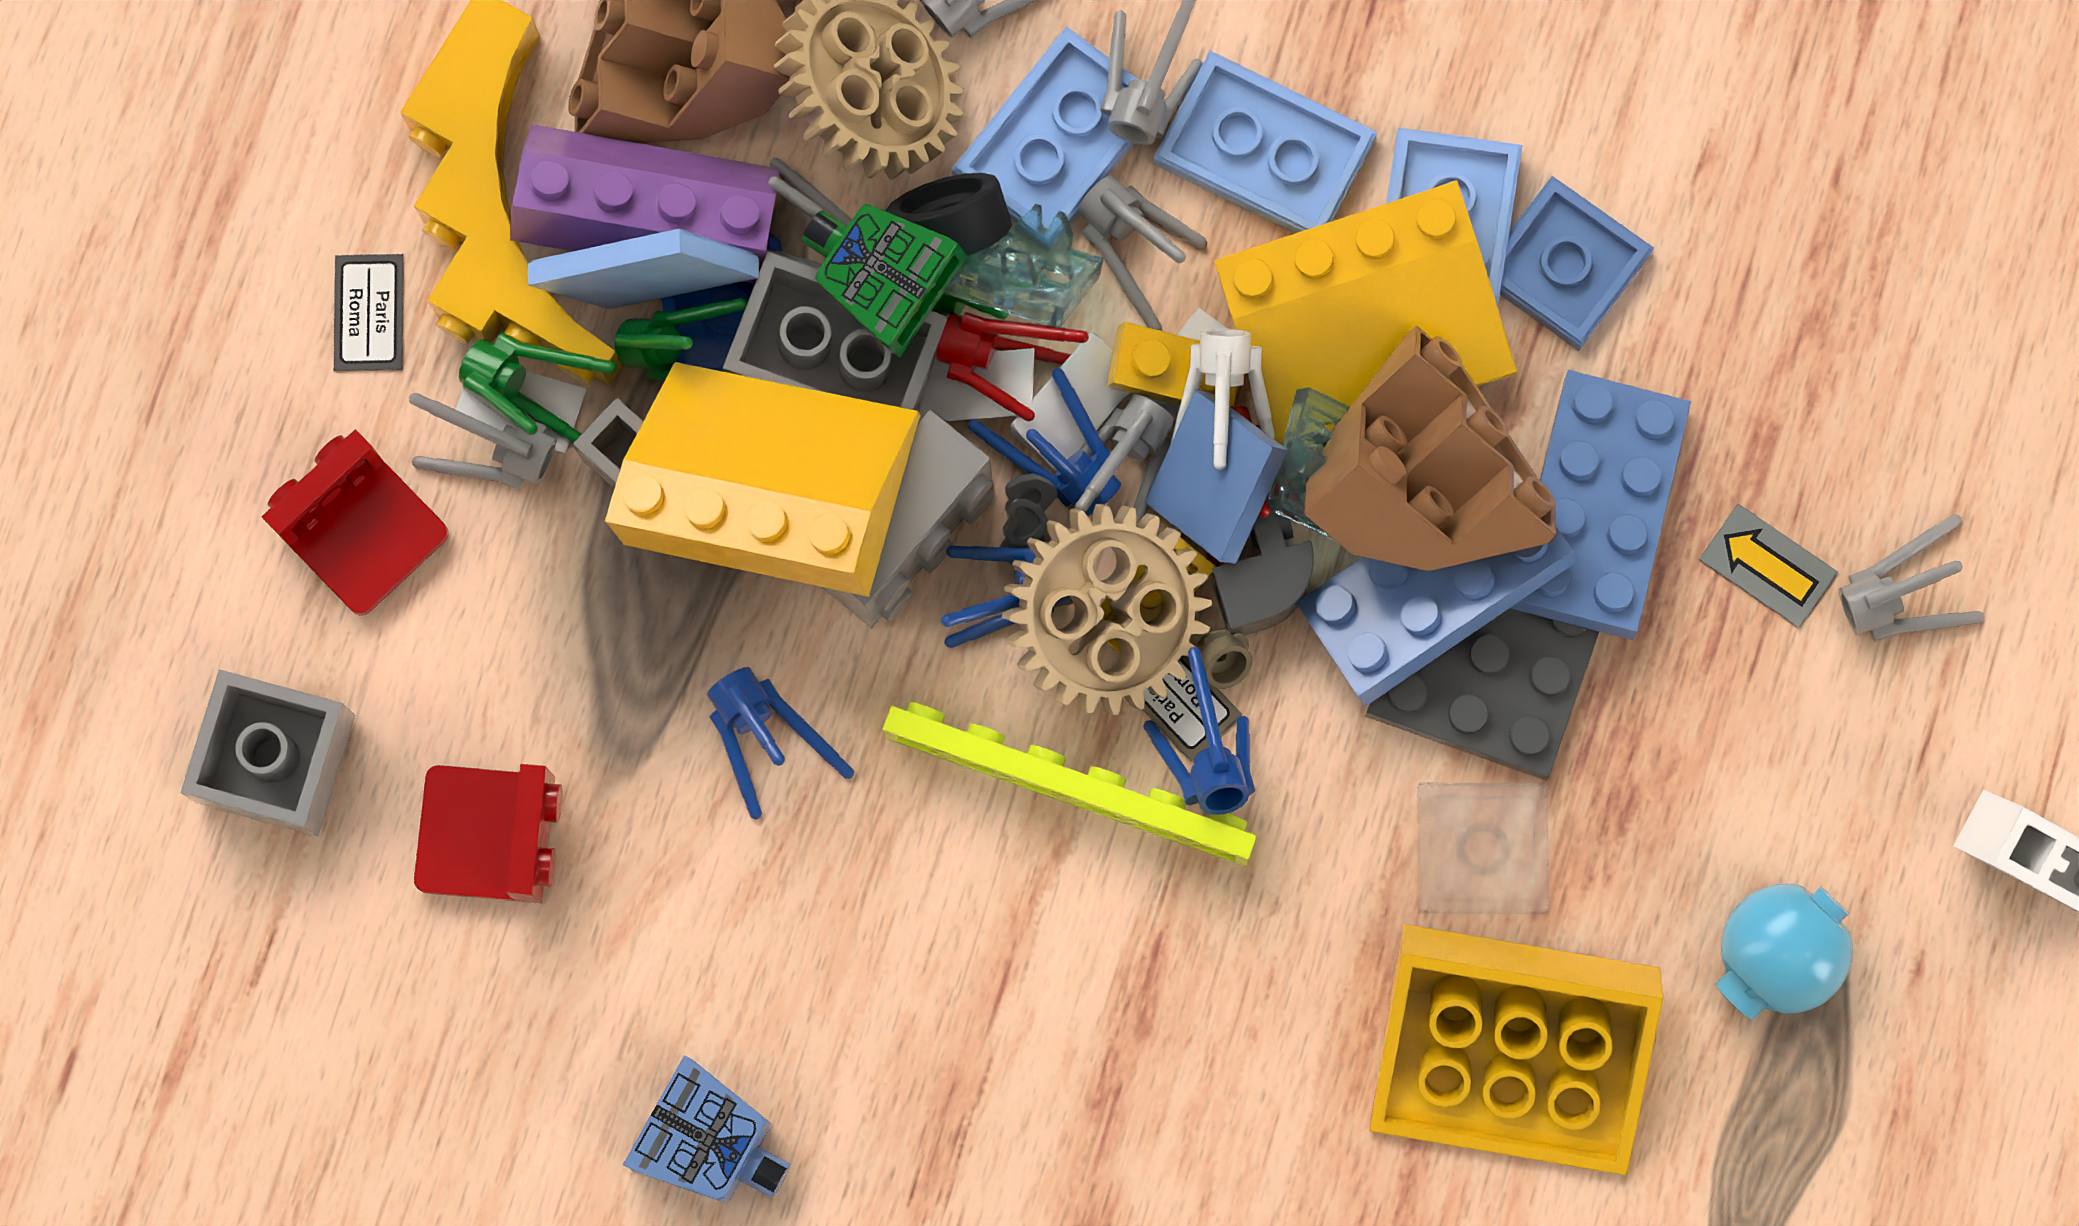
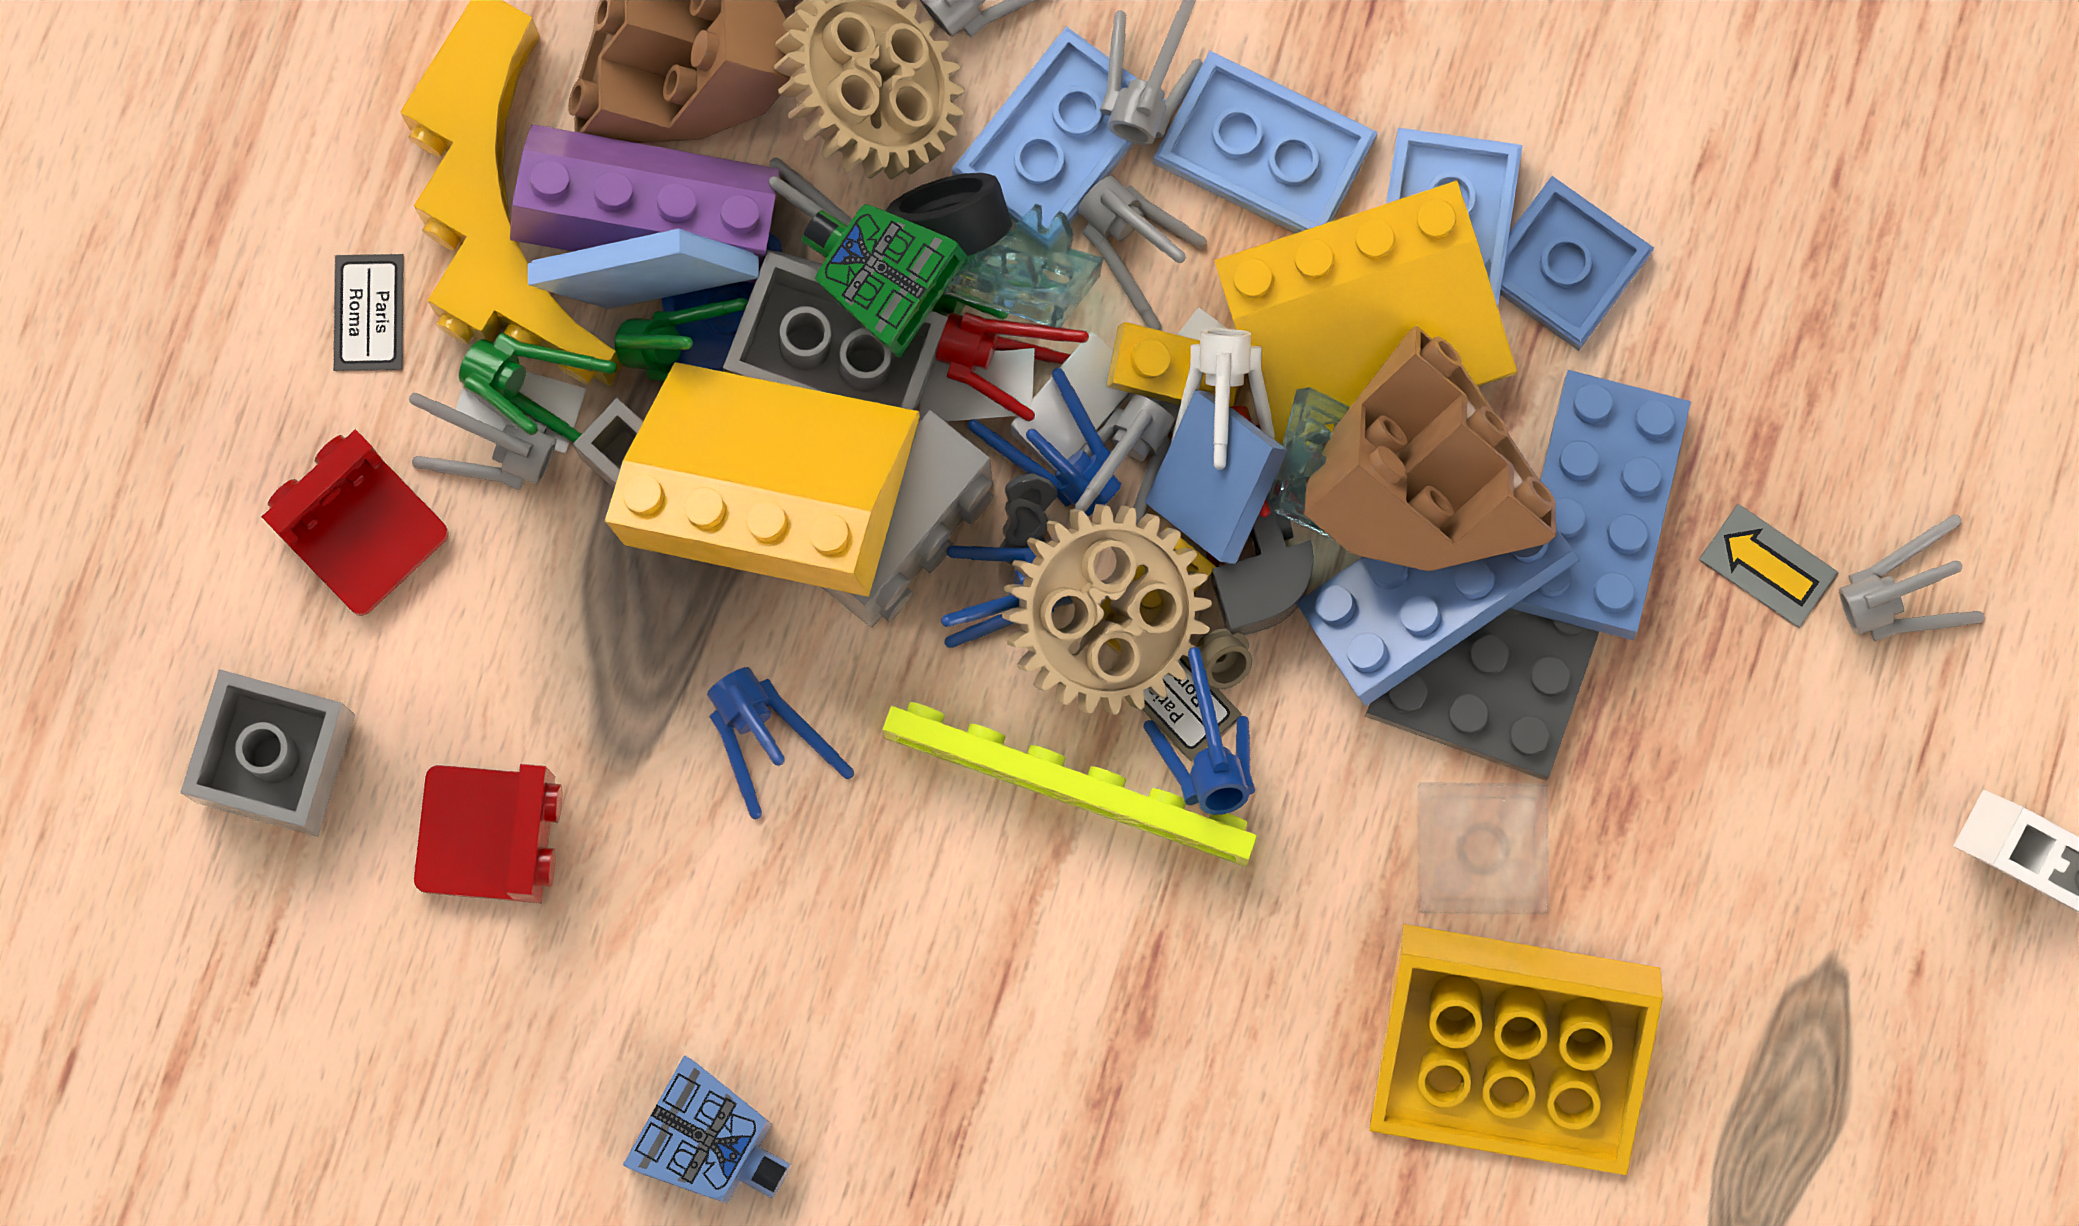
medium azure brick [1715,883,1853,1020] -> none

